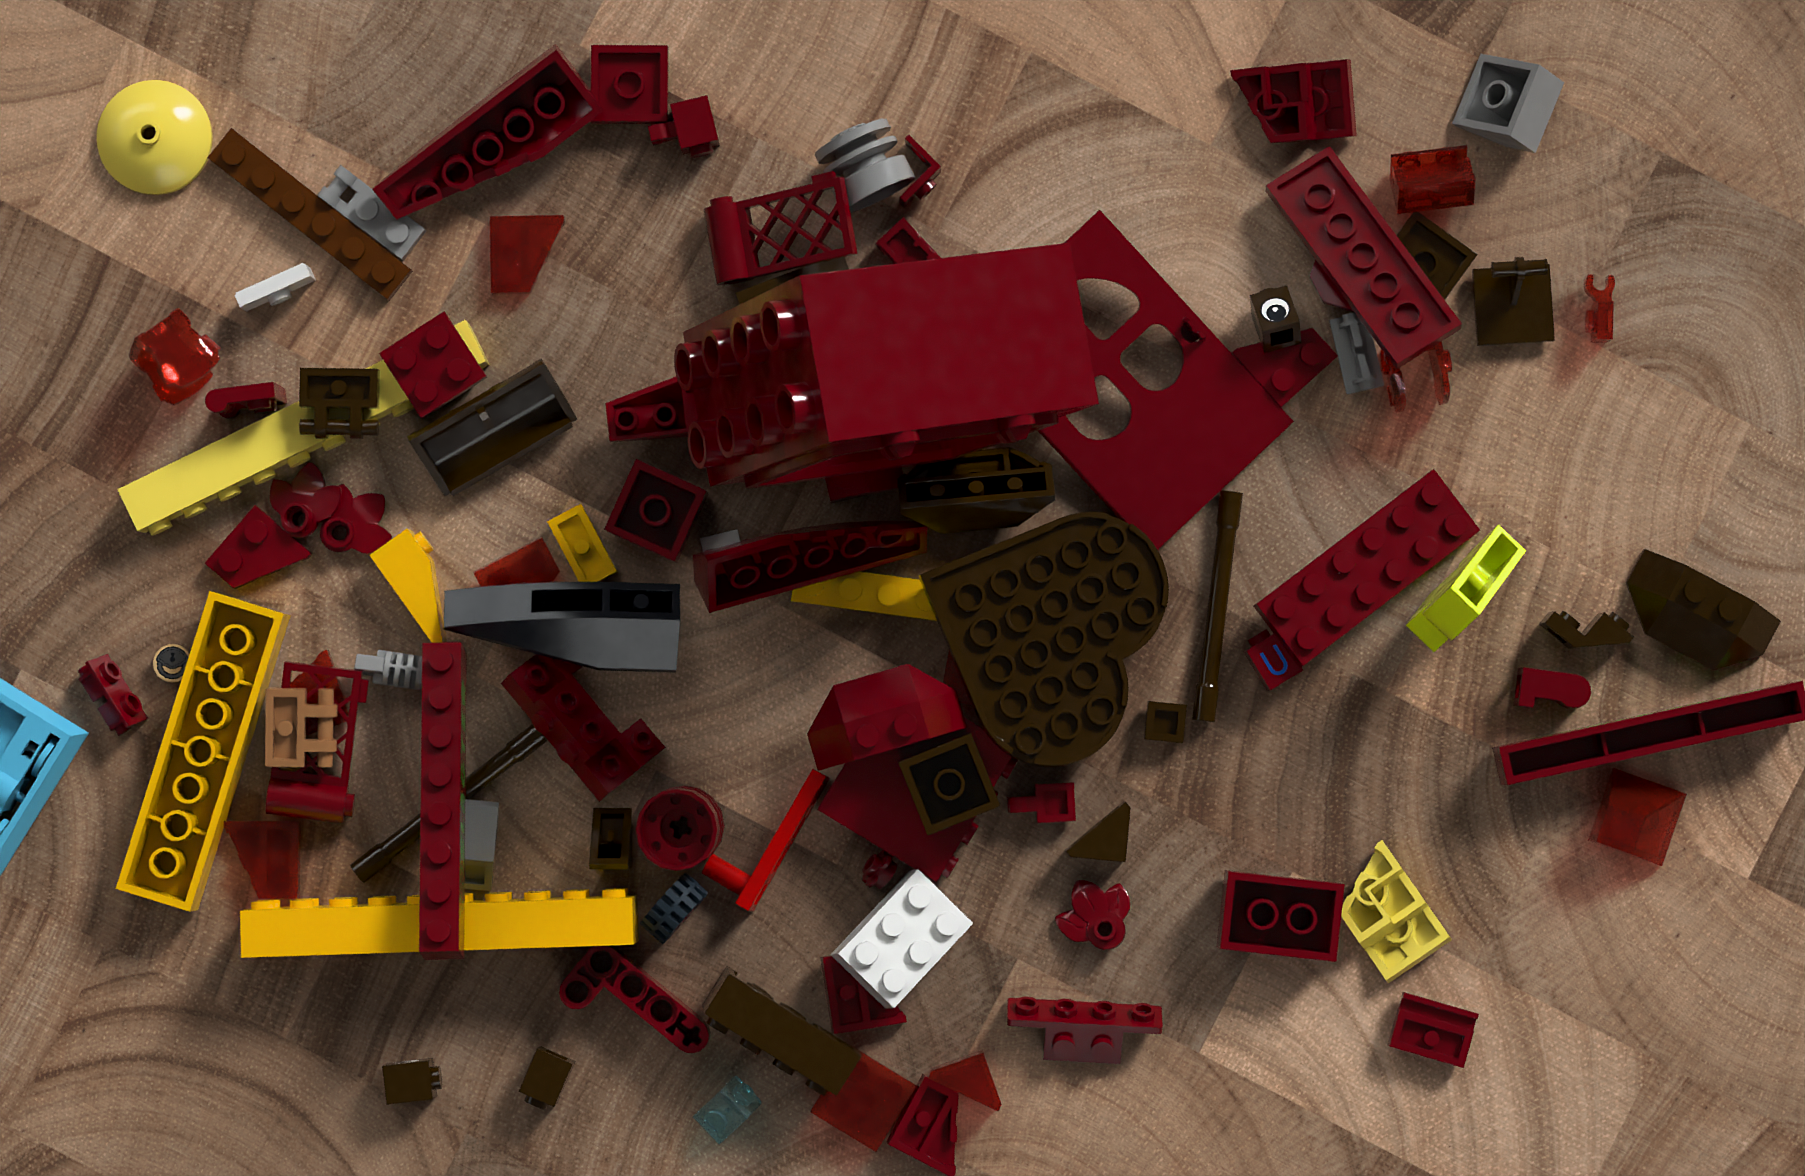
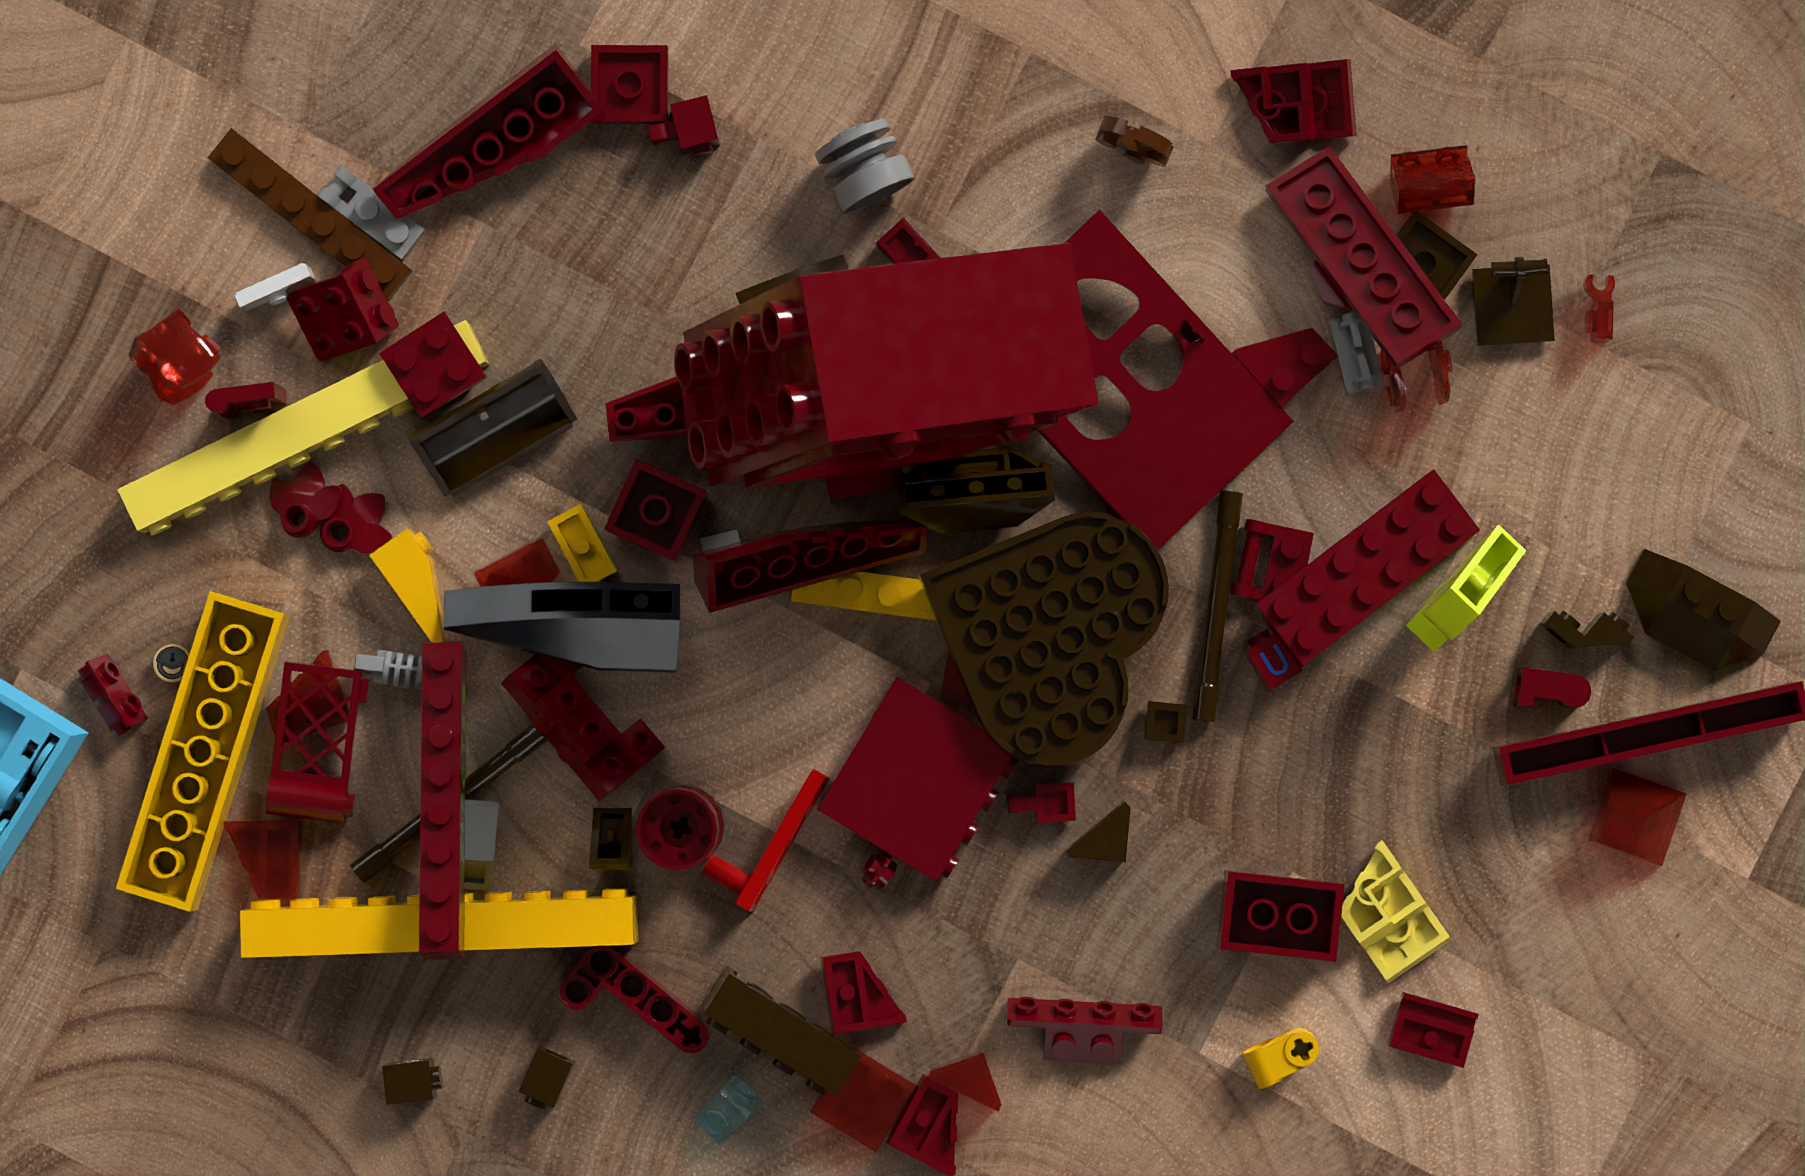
light yellow dish [97,80,213,195] -> none
dark red wing [205,505,313,589] -> none
medium nougat plate [265,687,337,767] -> none
dark brown plate [299,368,380,439] -> none
clear red wing [490,215,565,294] -> none
black wheel [639,872,708,944] -> none
dark red piece [704,171,858,285] -> none
dark red wedge [807,664,967,771] -> none
white brick [830,869,973,1008] -> none
dark brown brick [898,733,1000,835] -> none
dark red bracket [899,134,941,208] -> none
dark red plate [1055,880,1130,950] -> none
dark brown brick [1250,285,1301,353] -> none
light grey slope [1452,54,1564,153] -> none
none -> dark red bracket [287,257,399,361]
none -> reddish brown plate [1095,116,1174,167]
none -> dark red plate [1231,519,1314,601]
none -> yellow piece [1242,1027,1319,1089]

